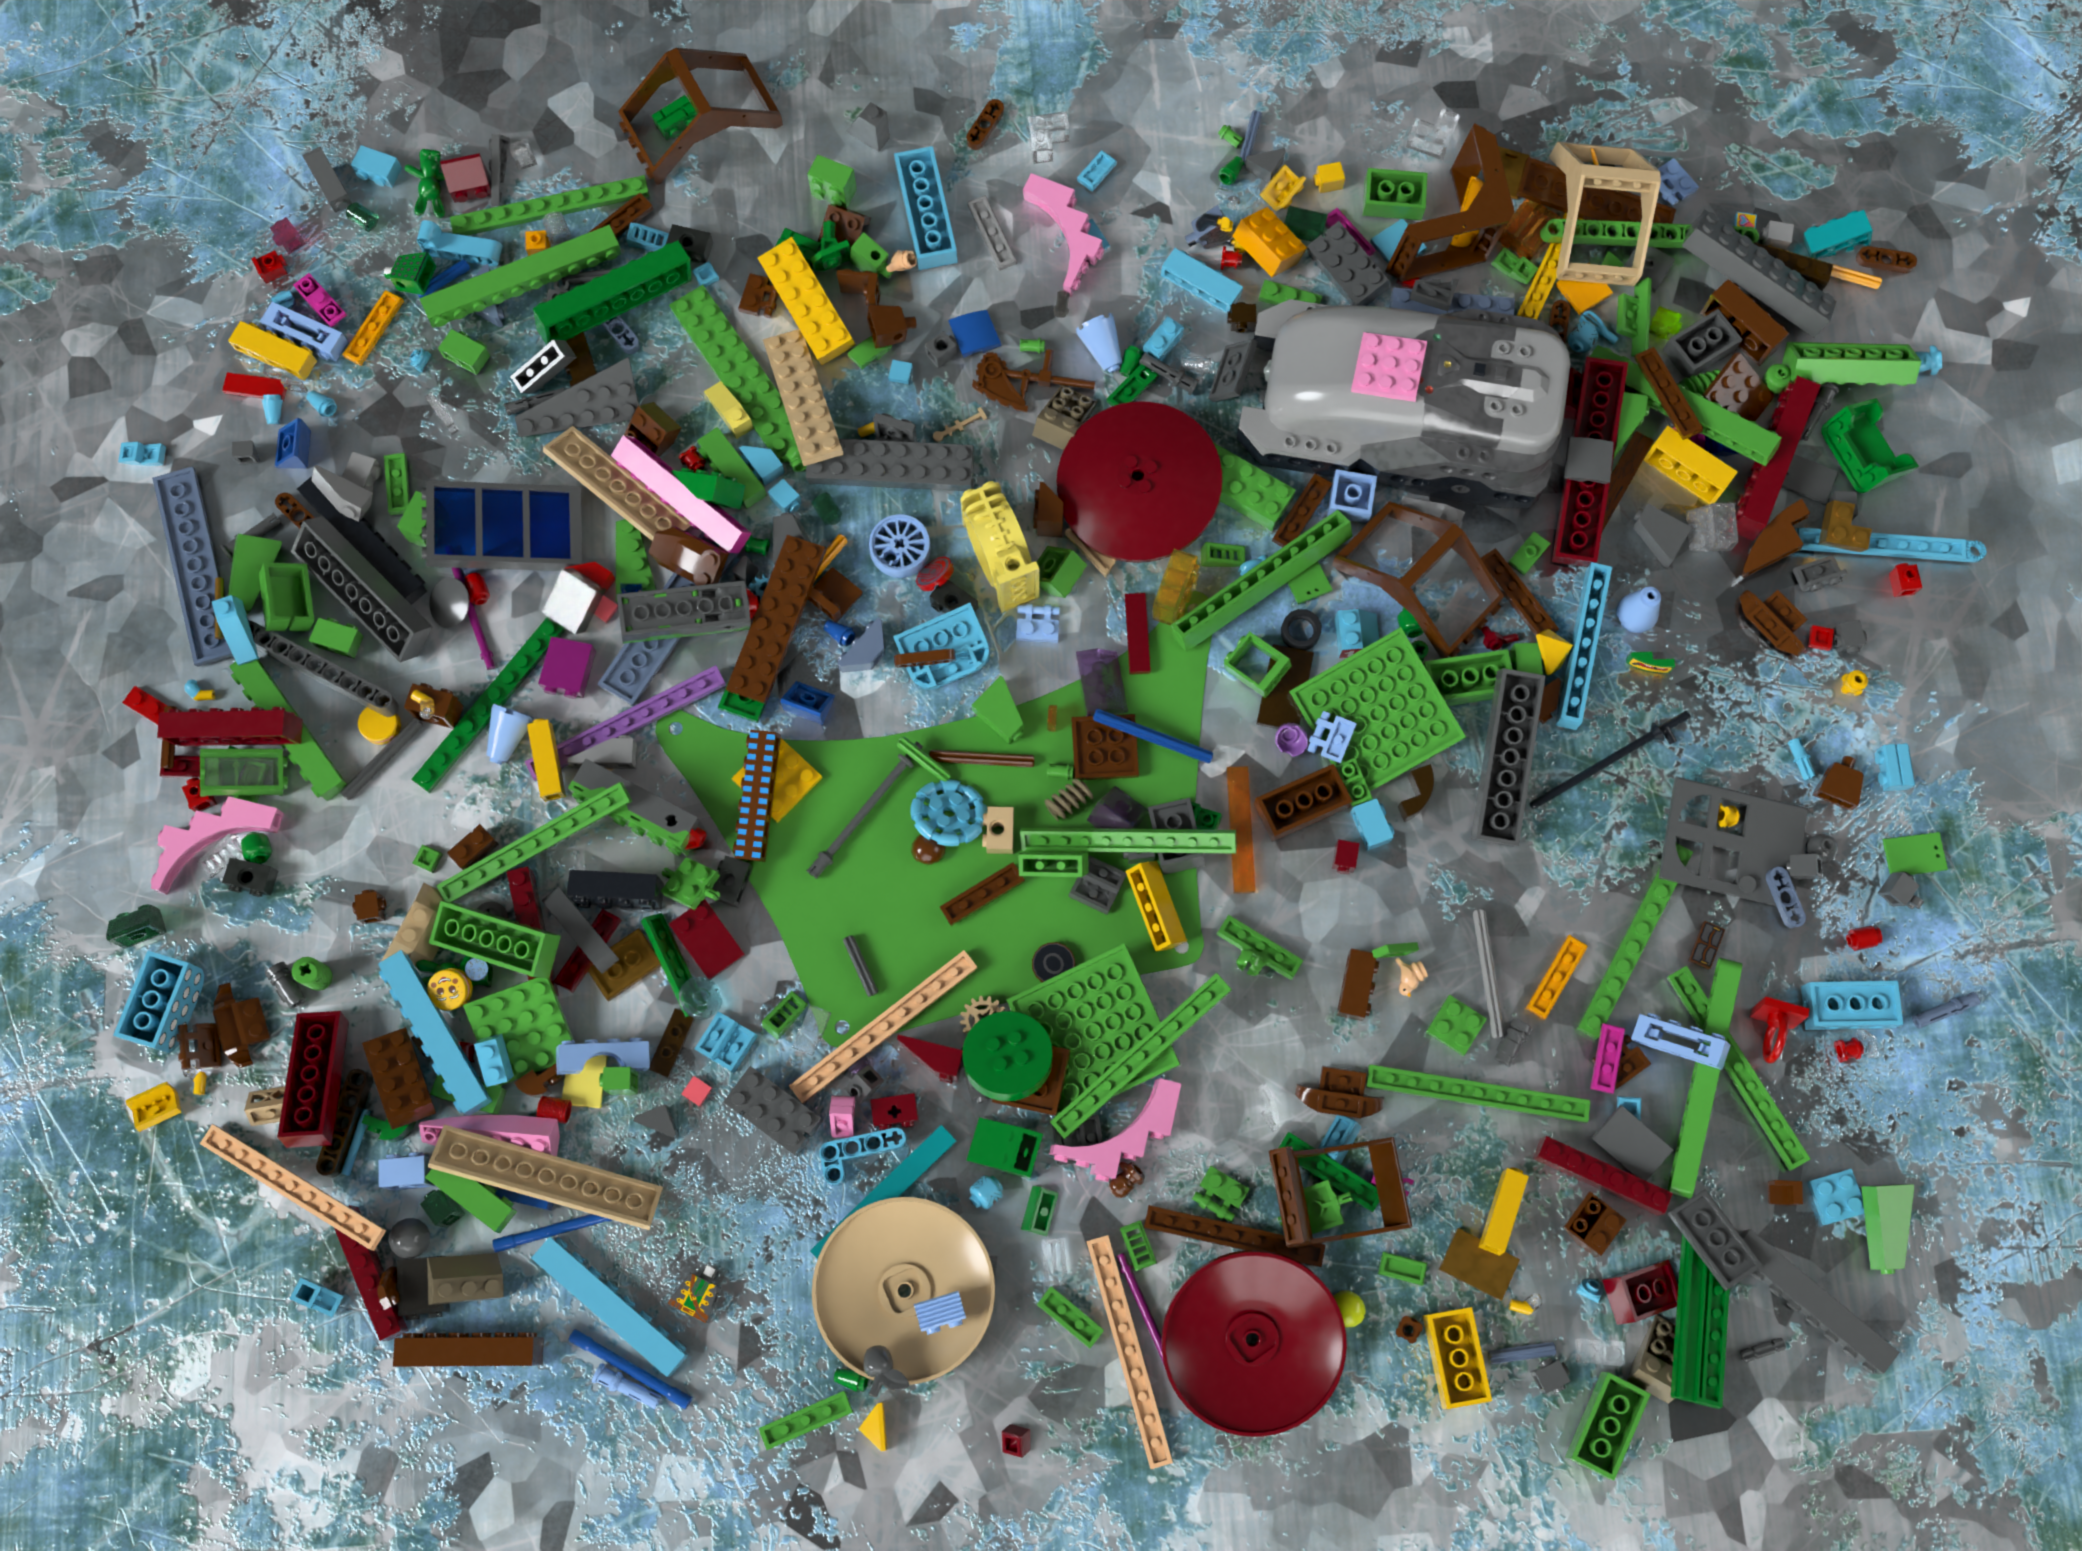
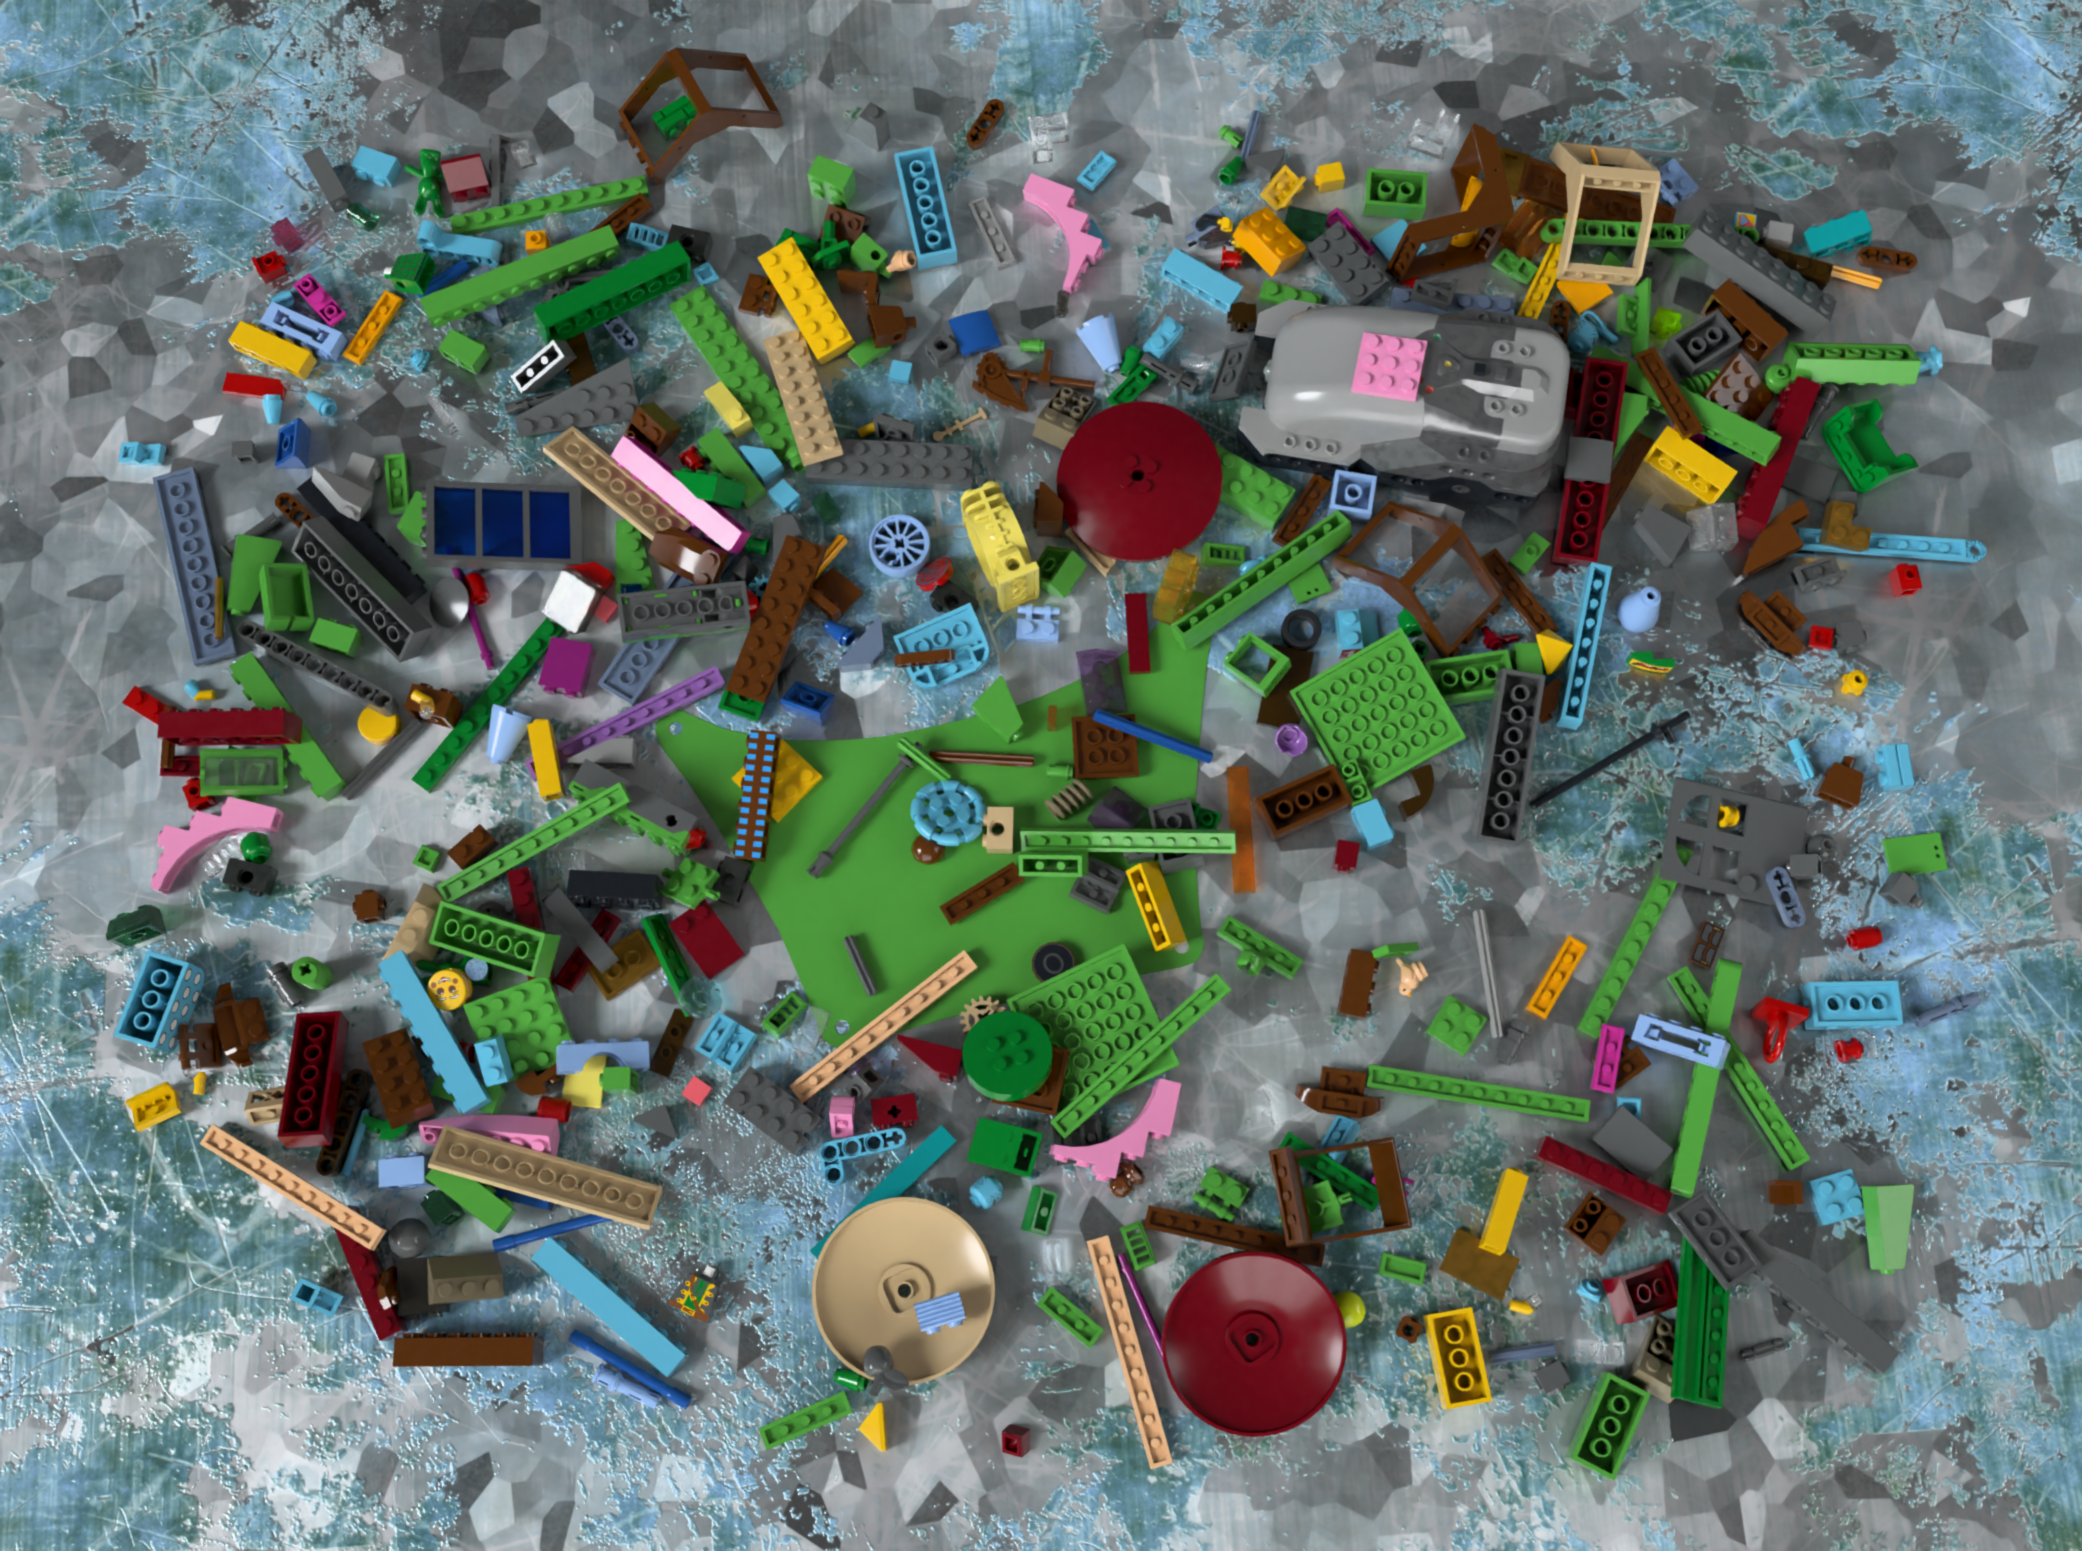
medium azure slope [212,595,259,666] -> none
light blue plate [1307,711,1357,764] -> none

